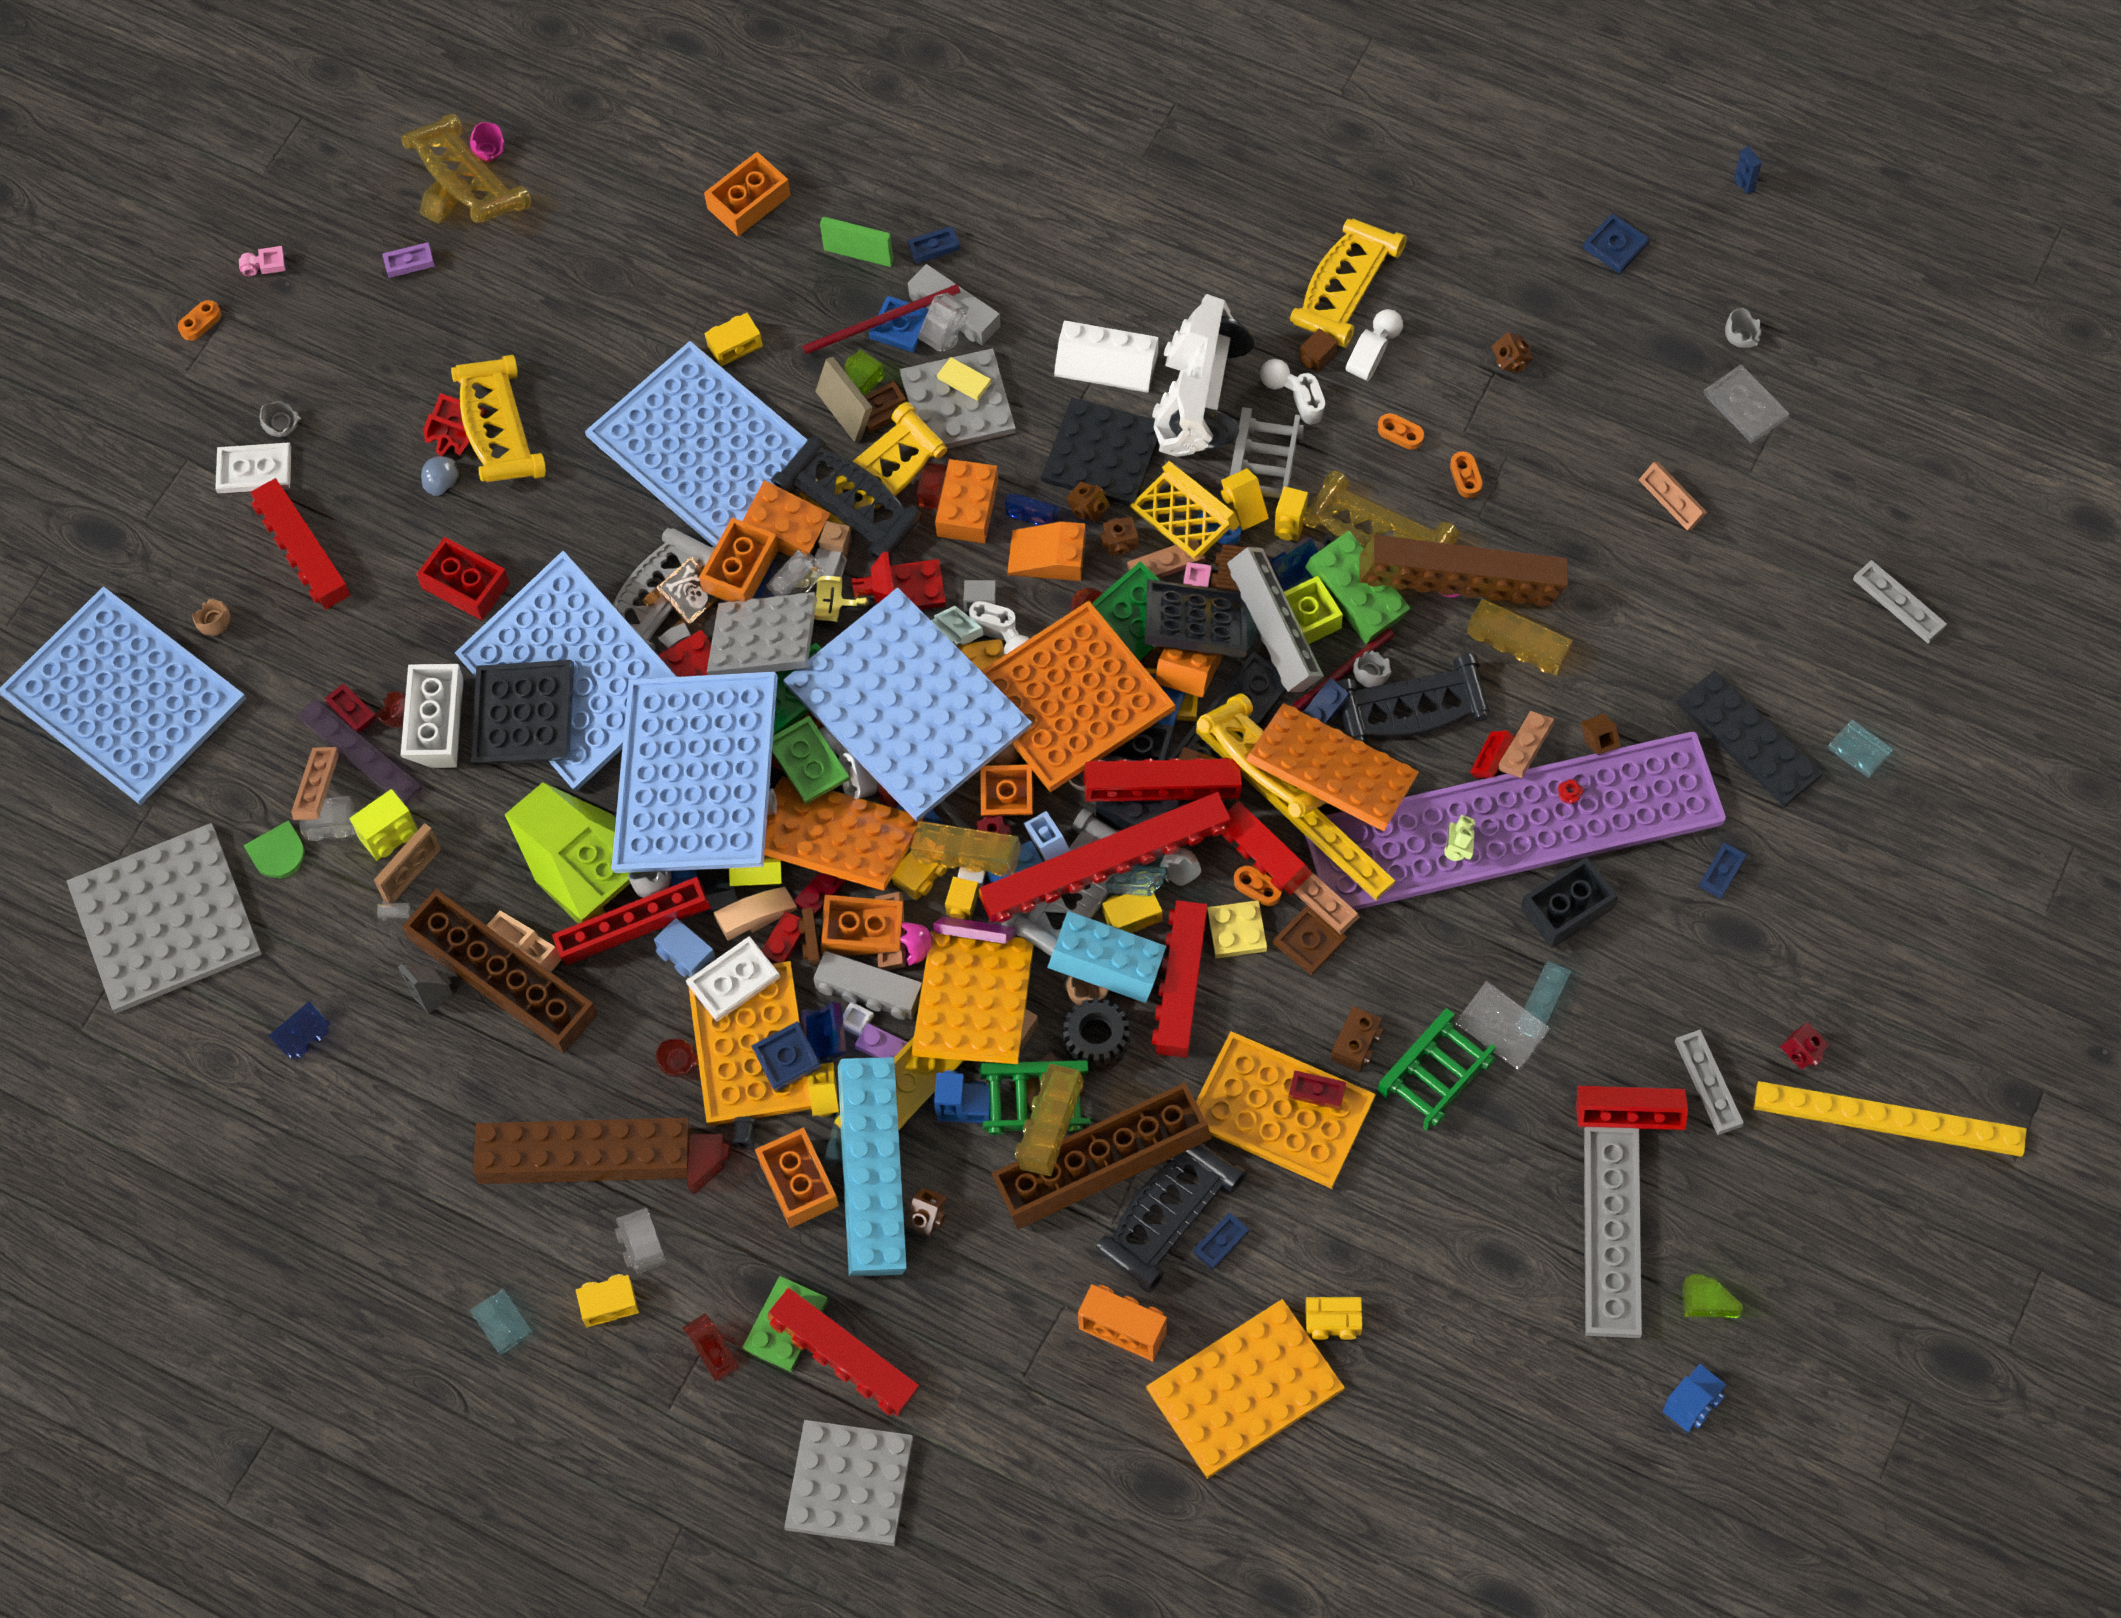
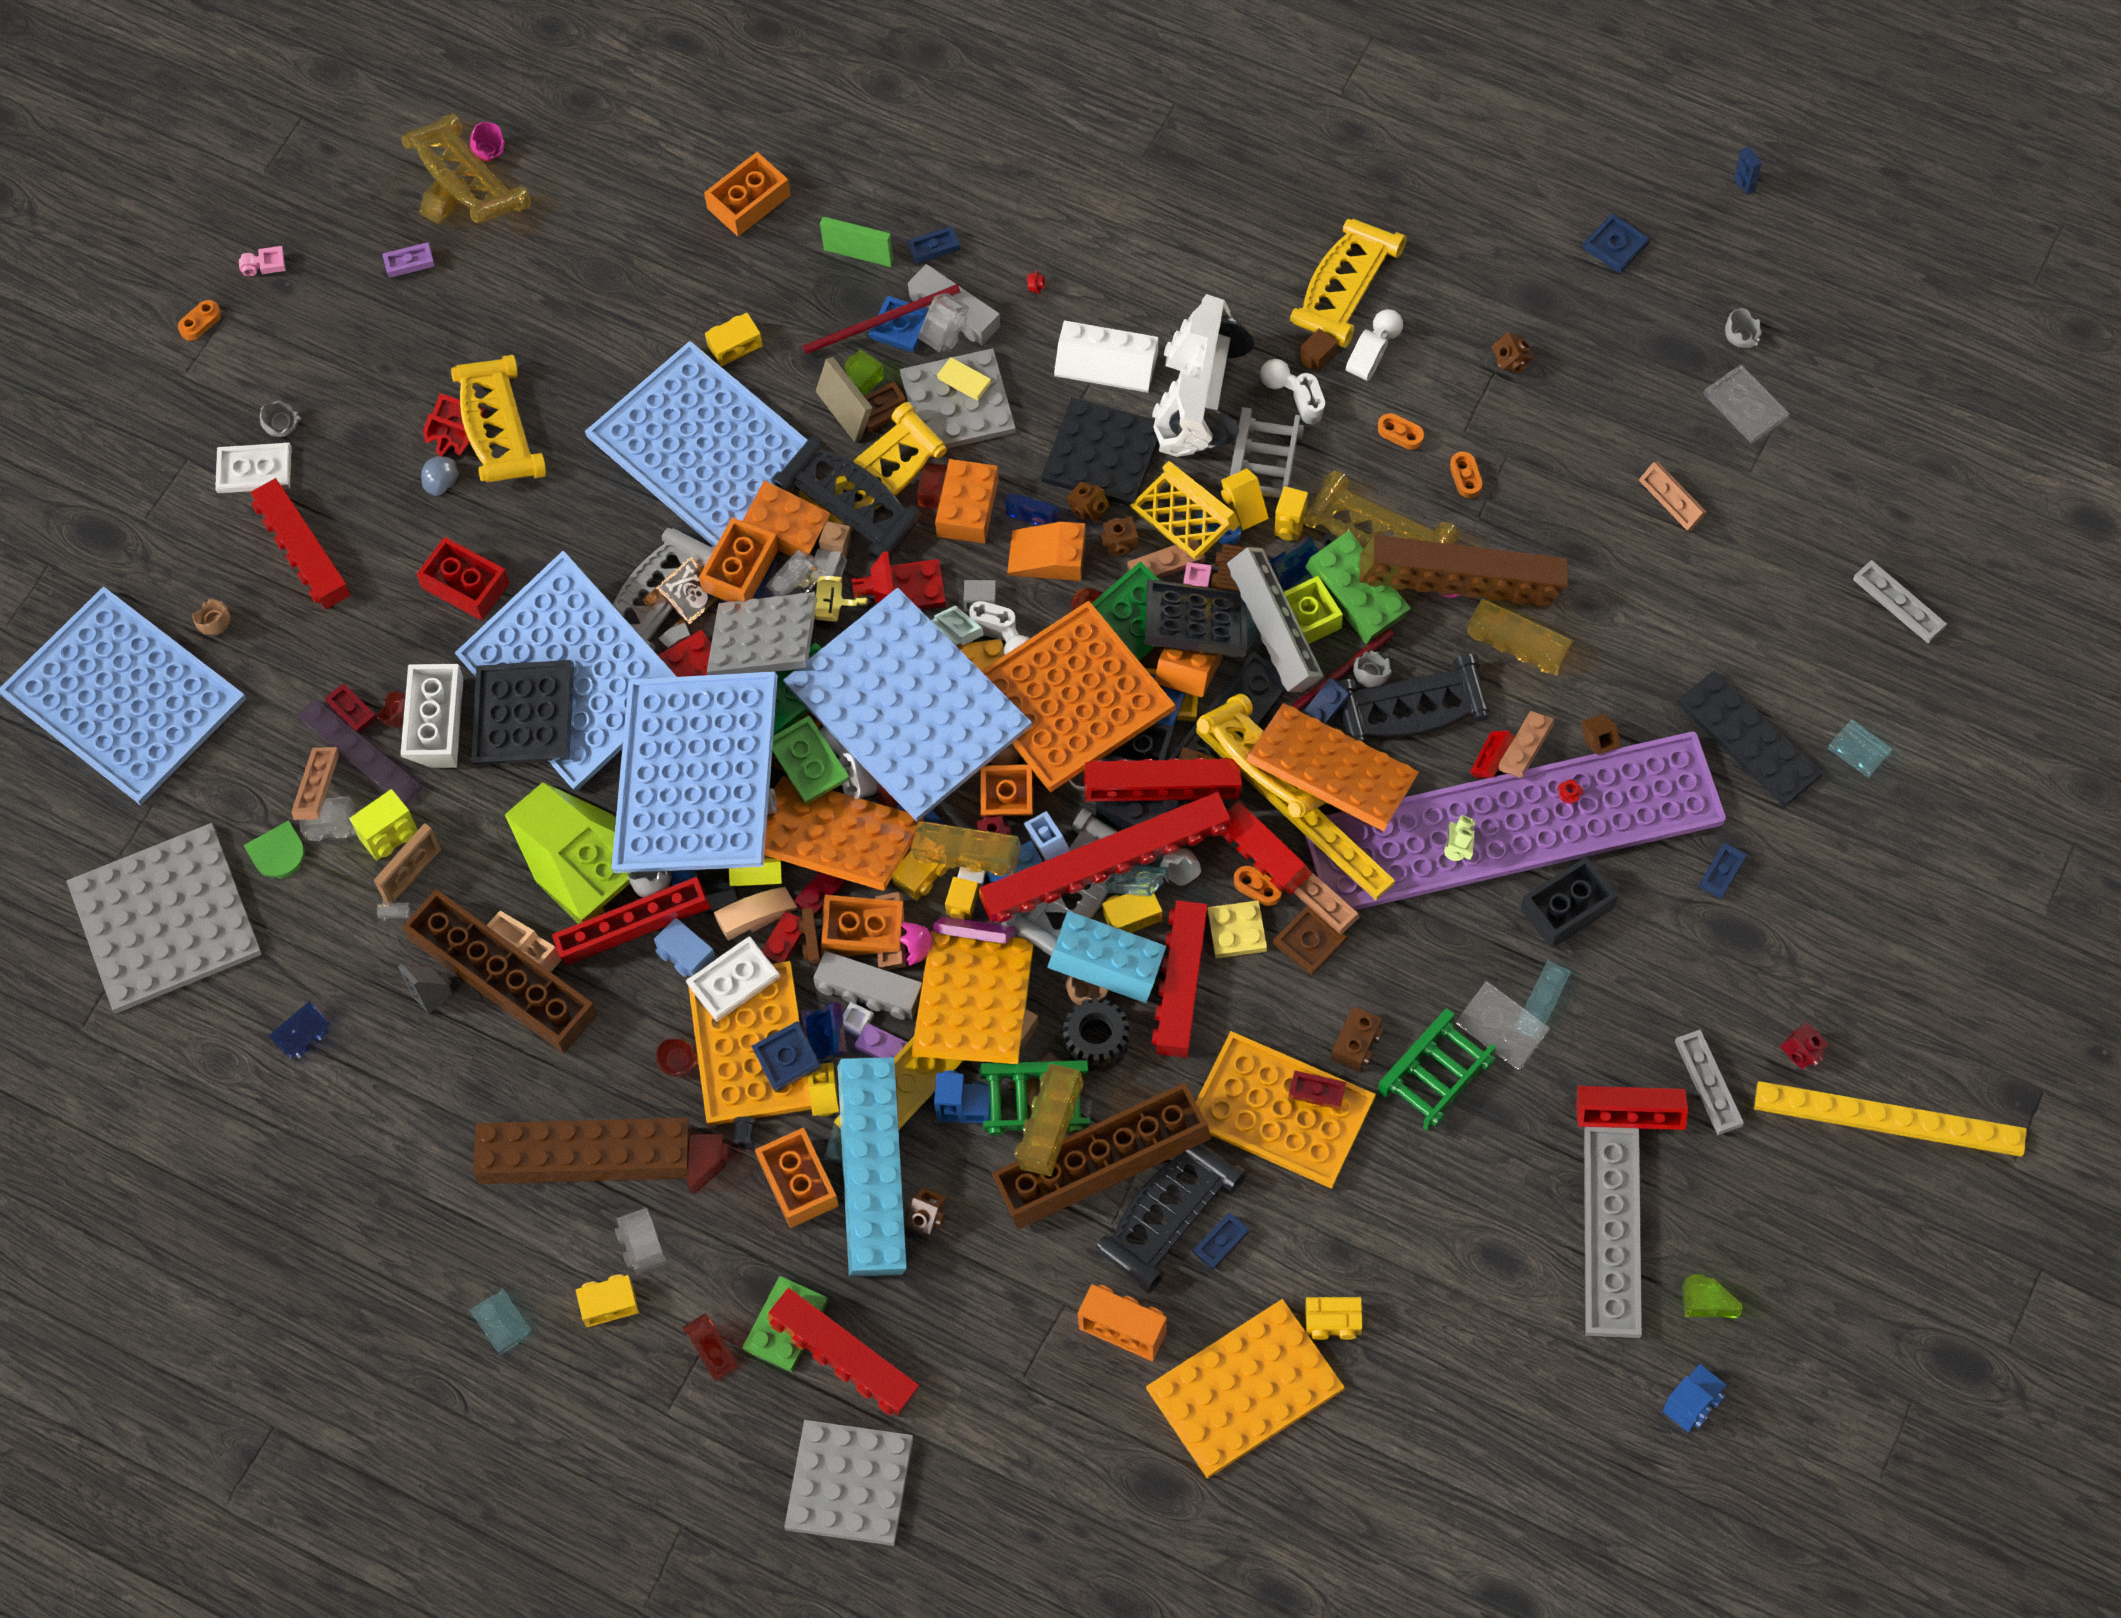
none -> red plate [1027,270,1045,294]

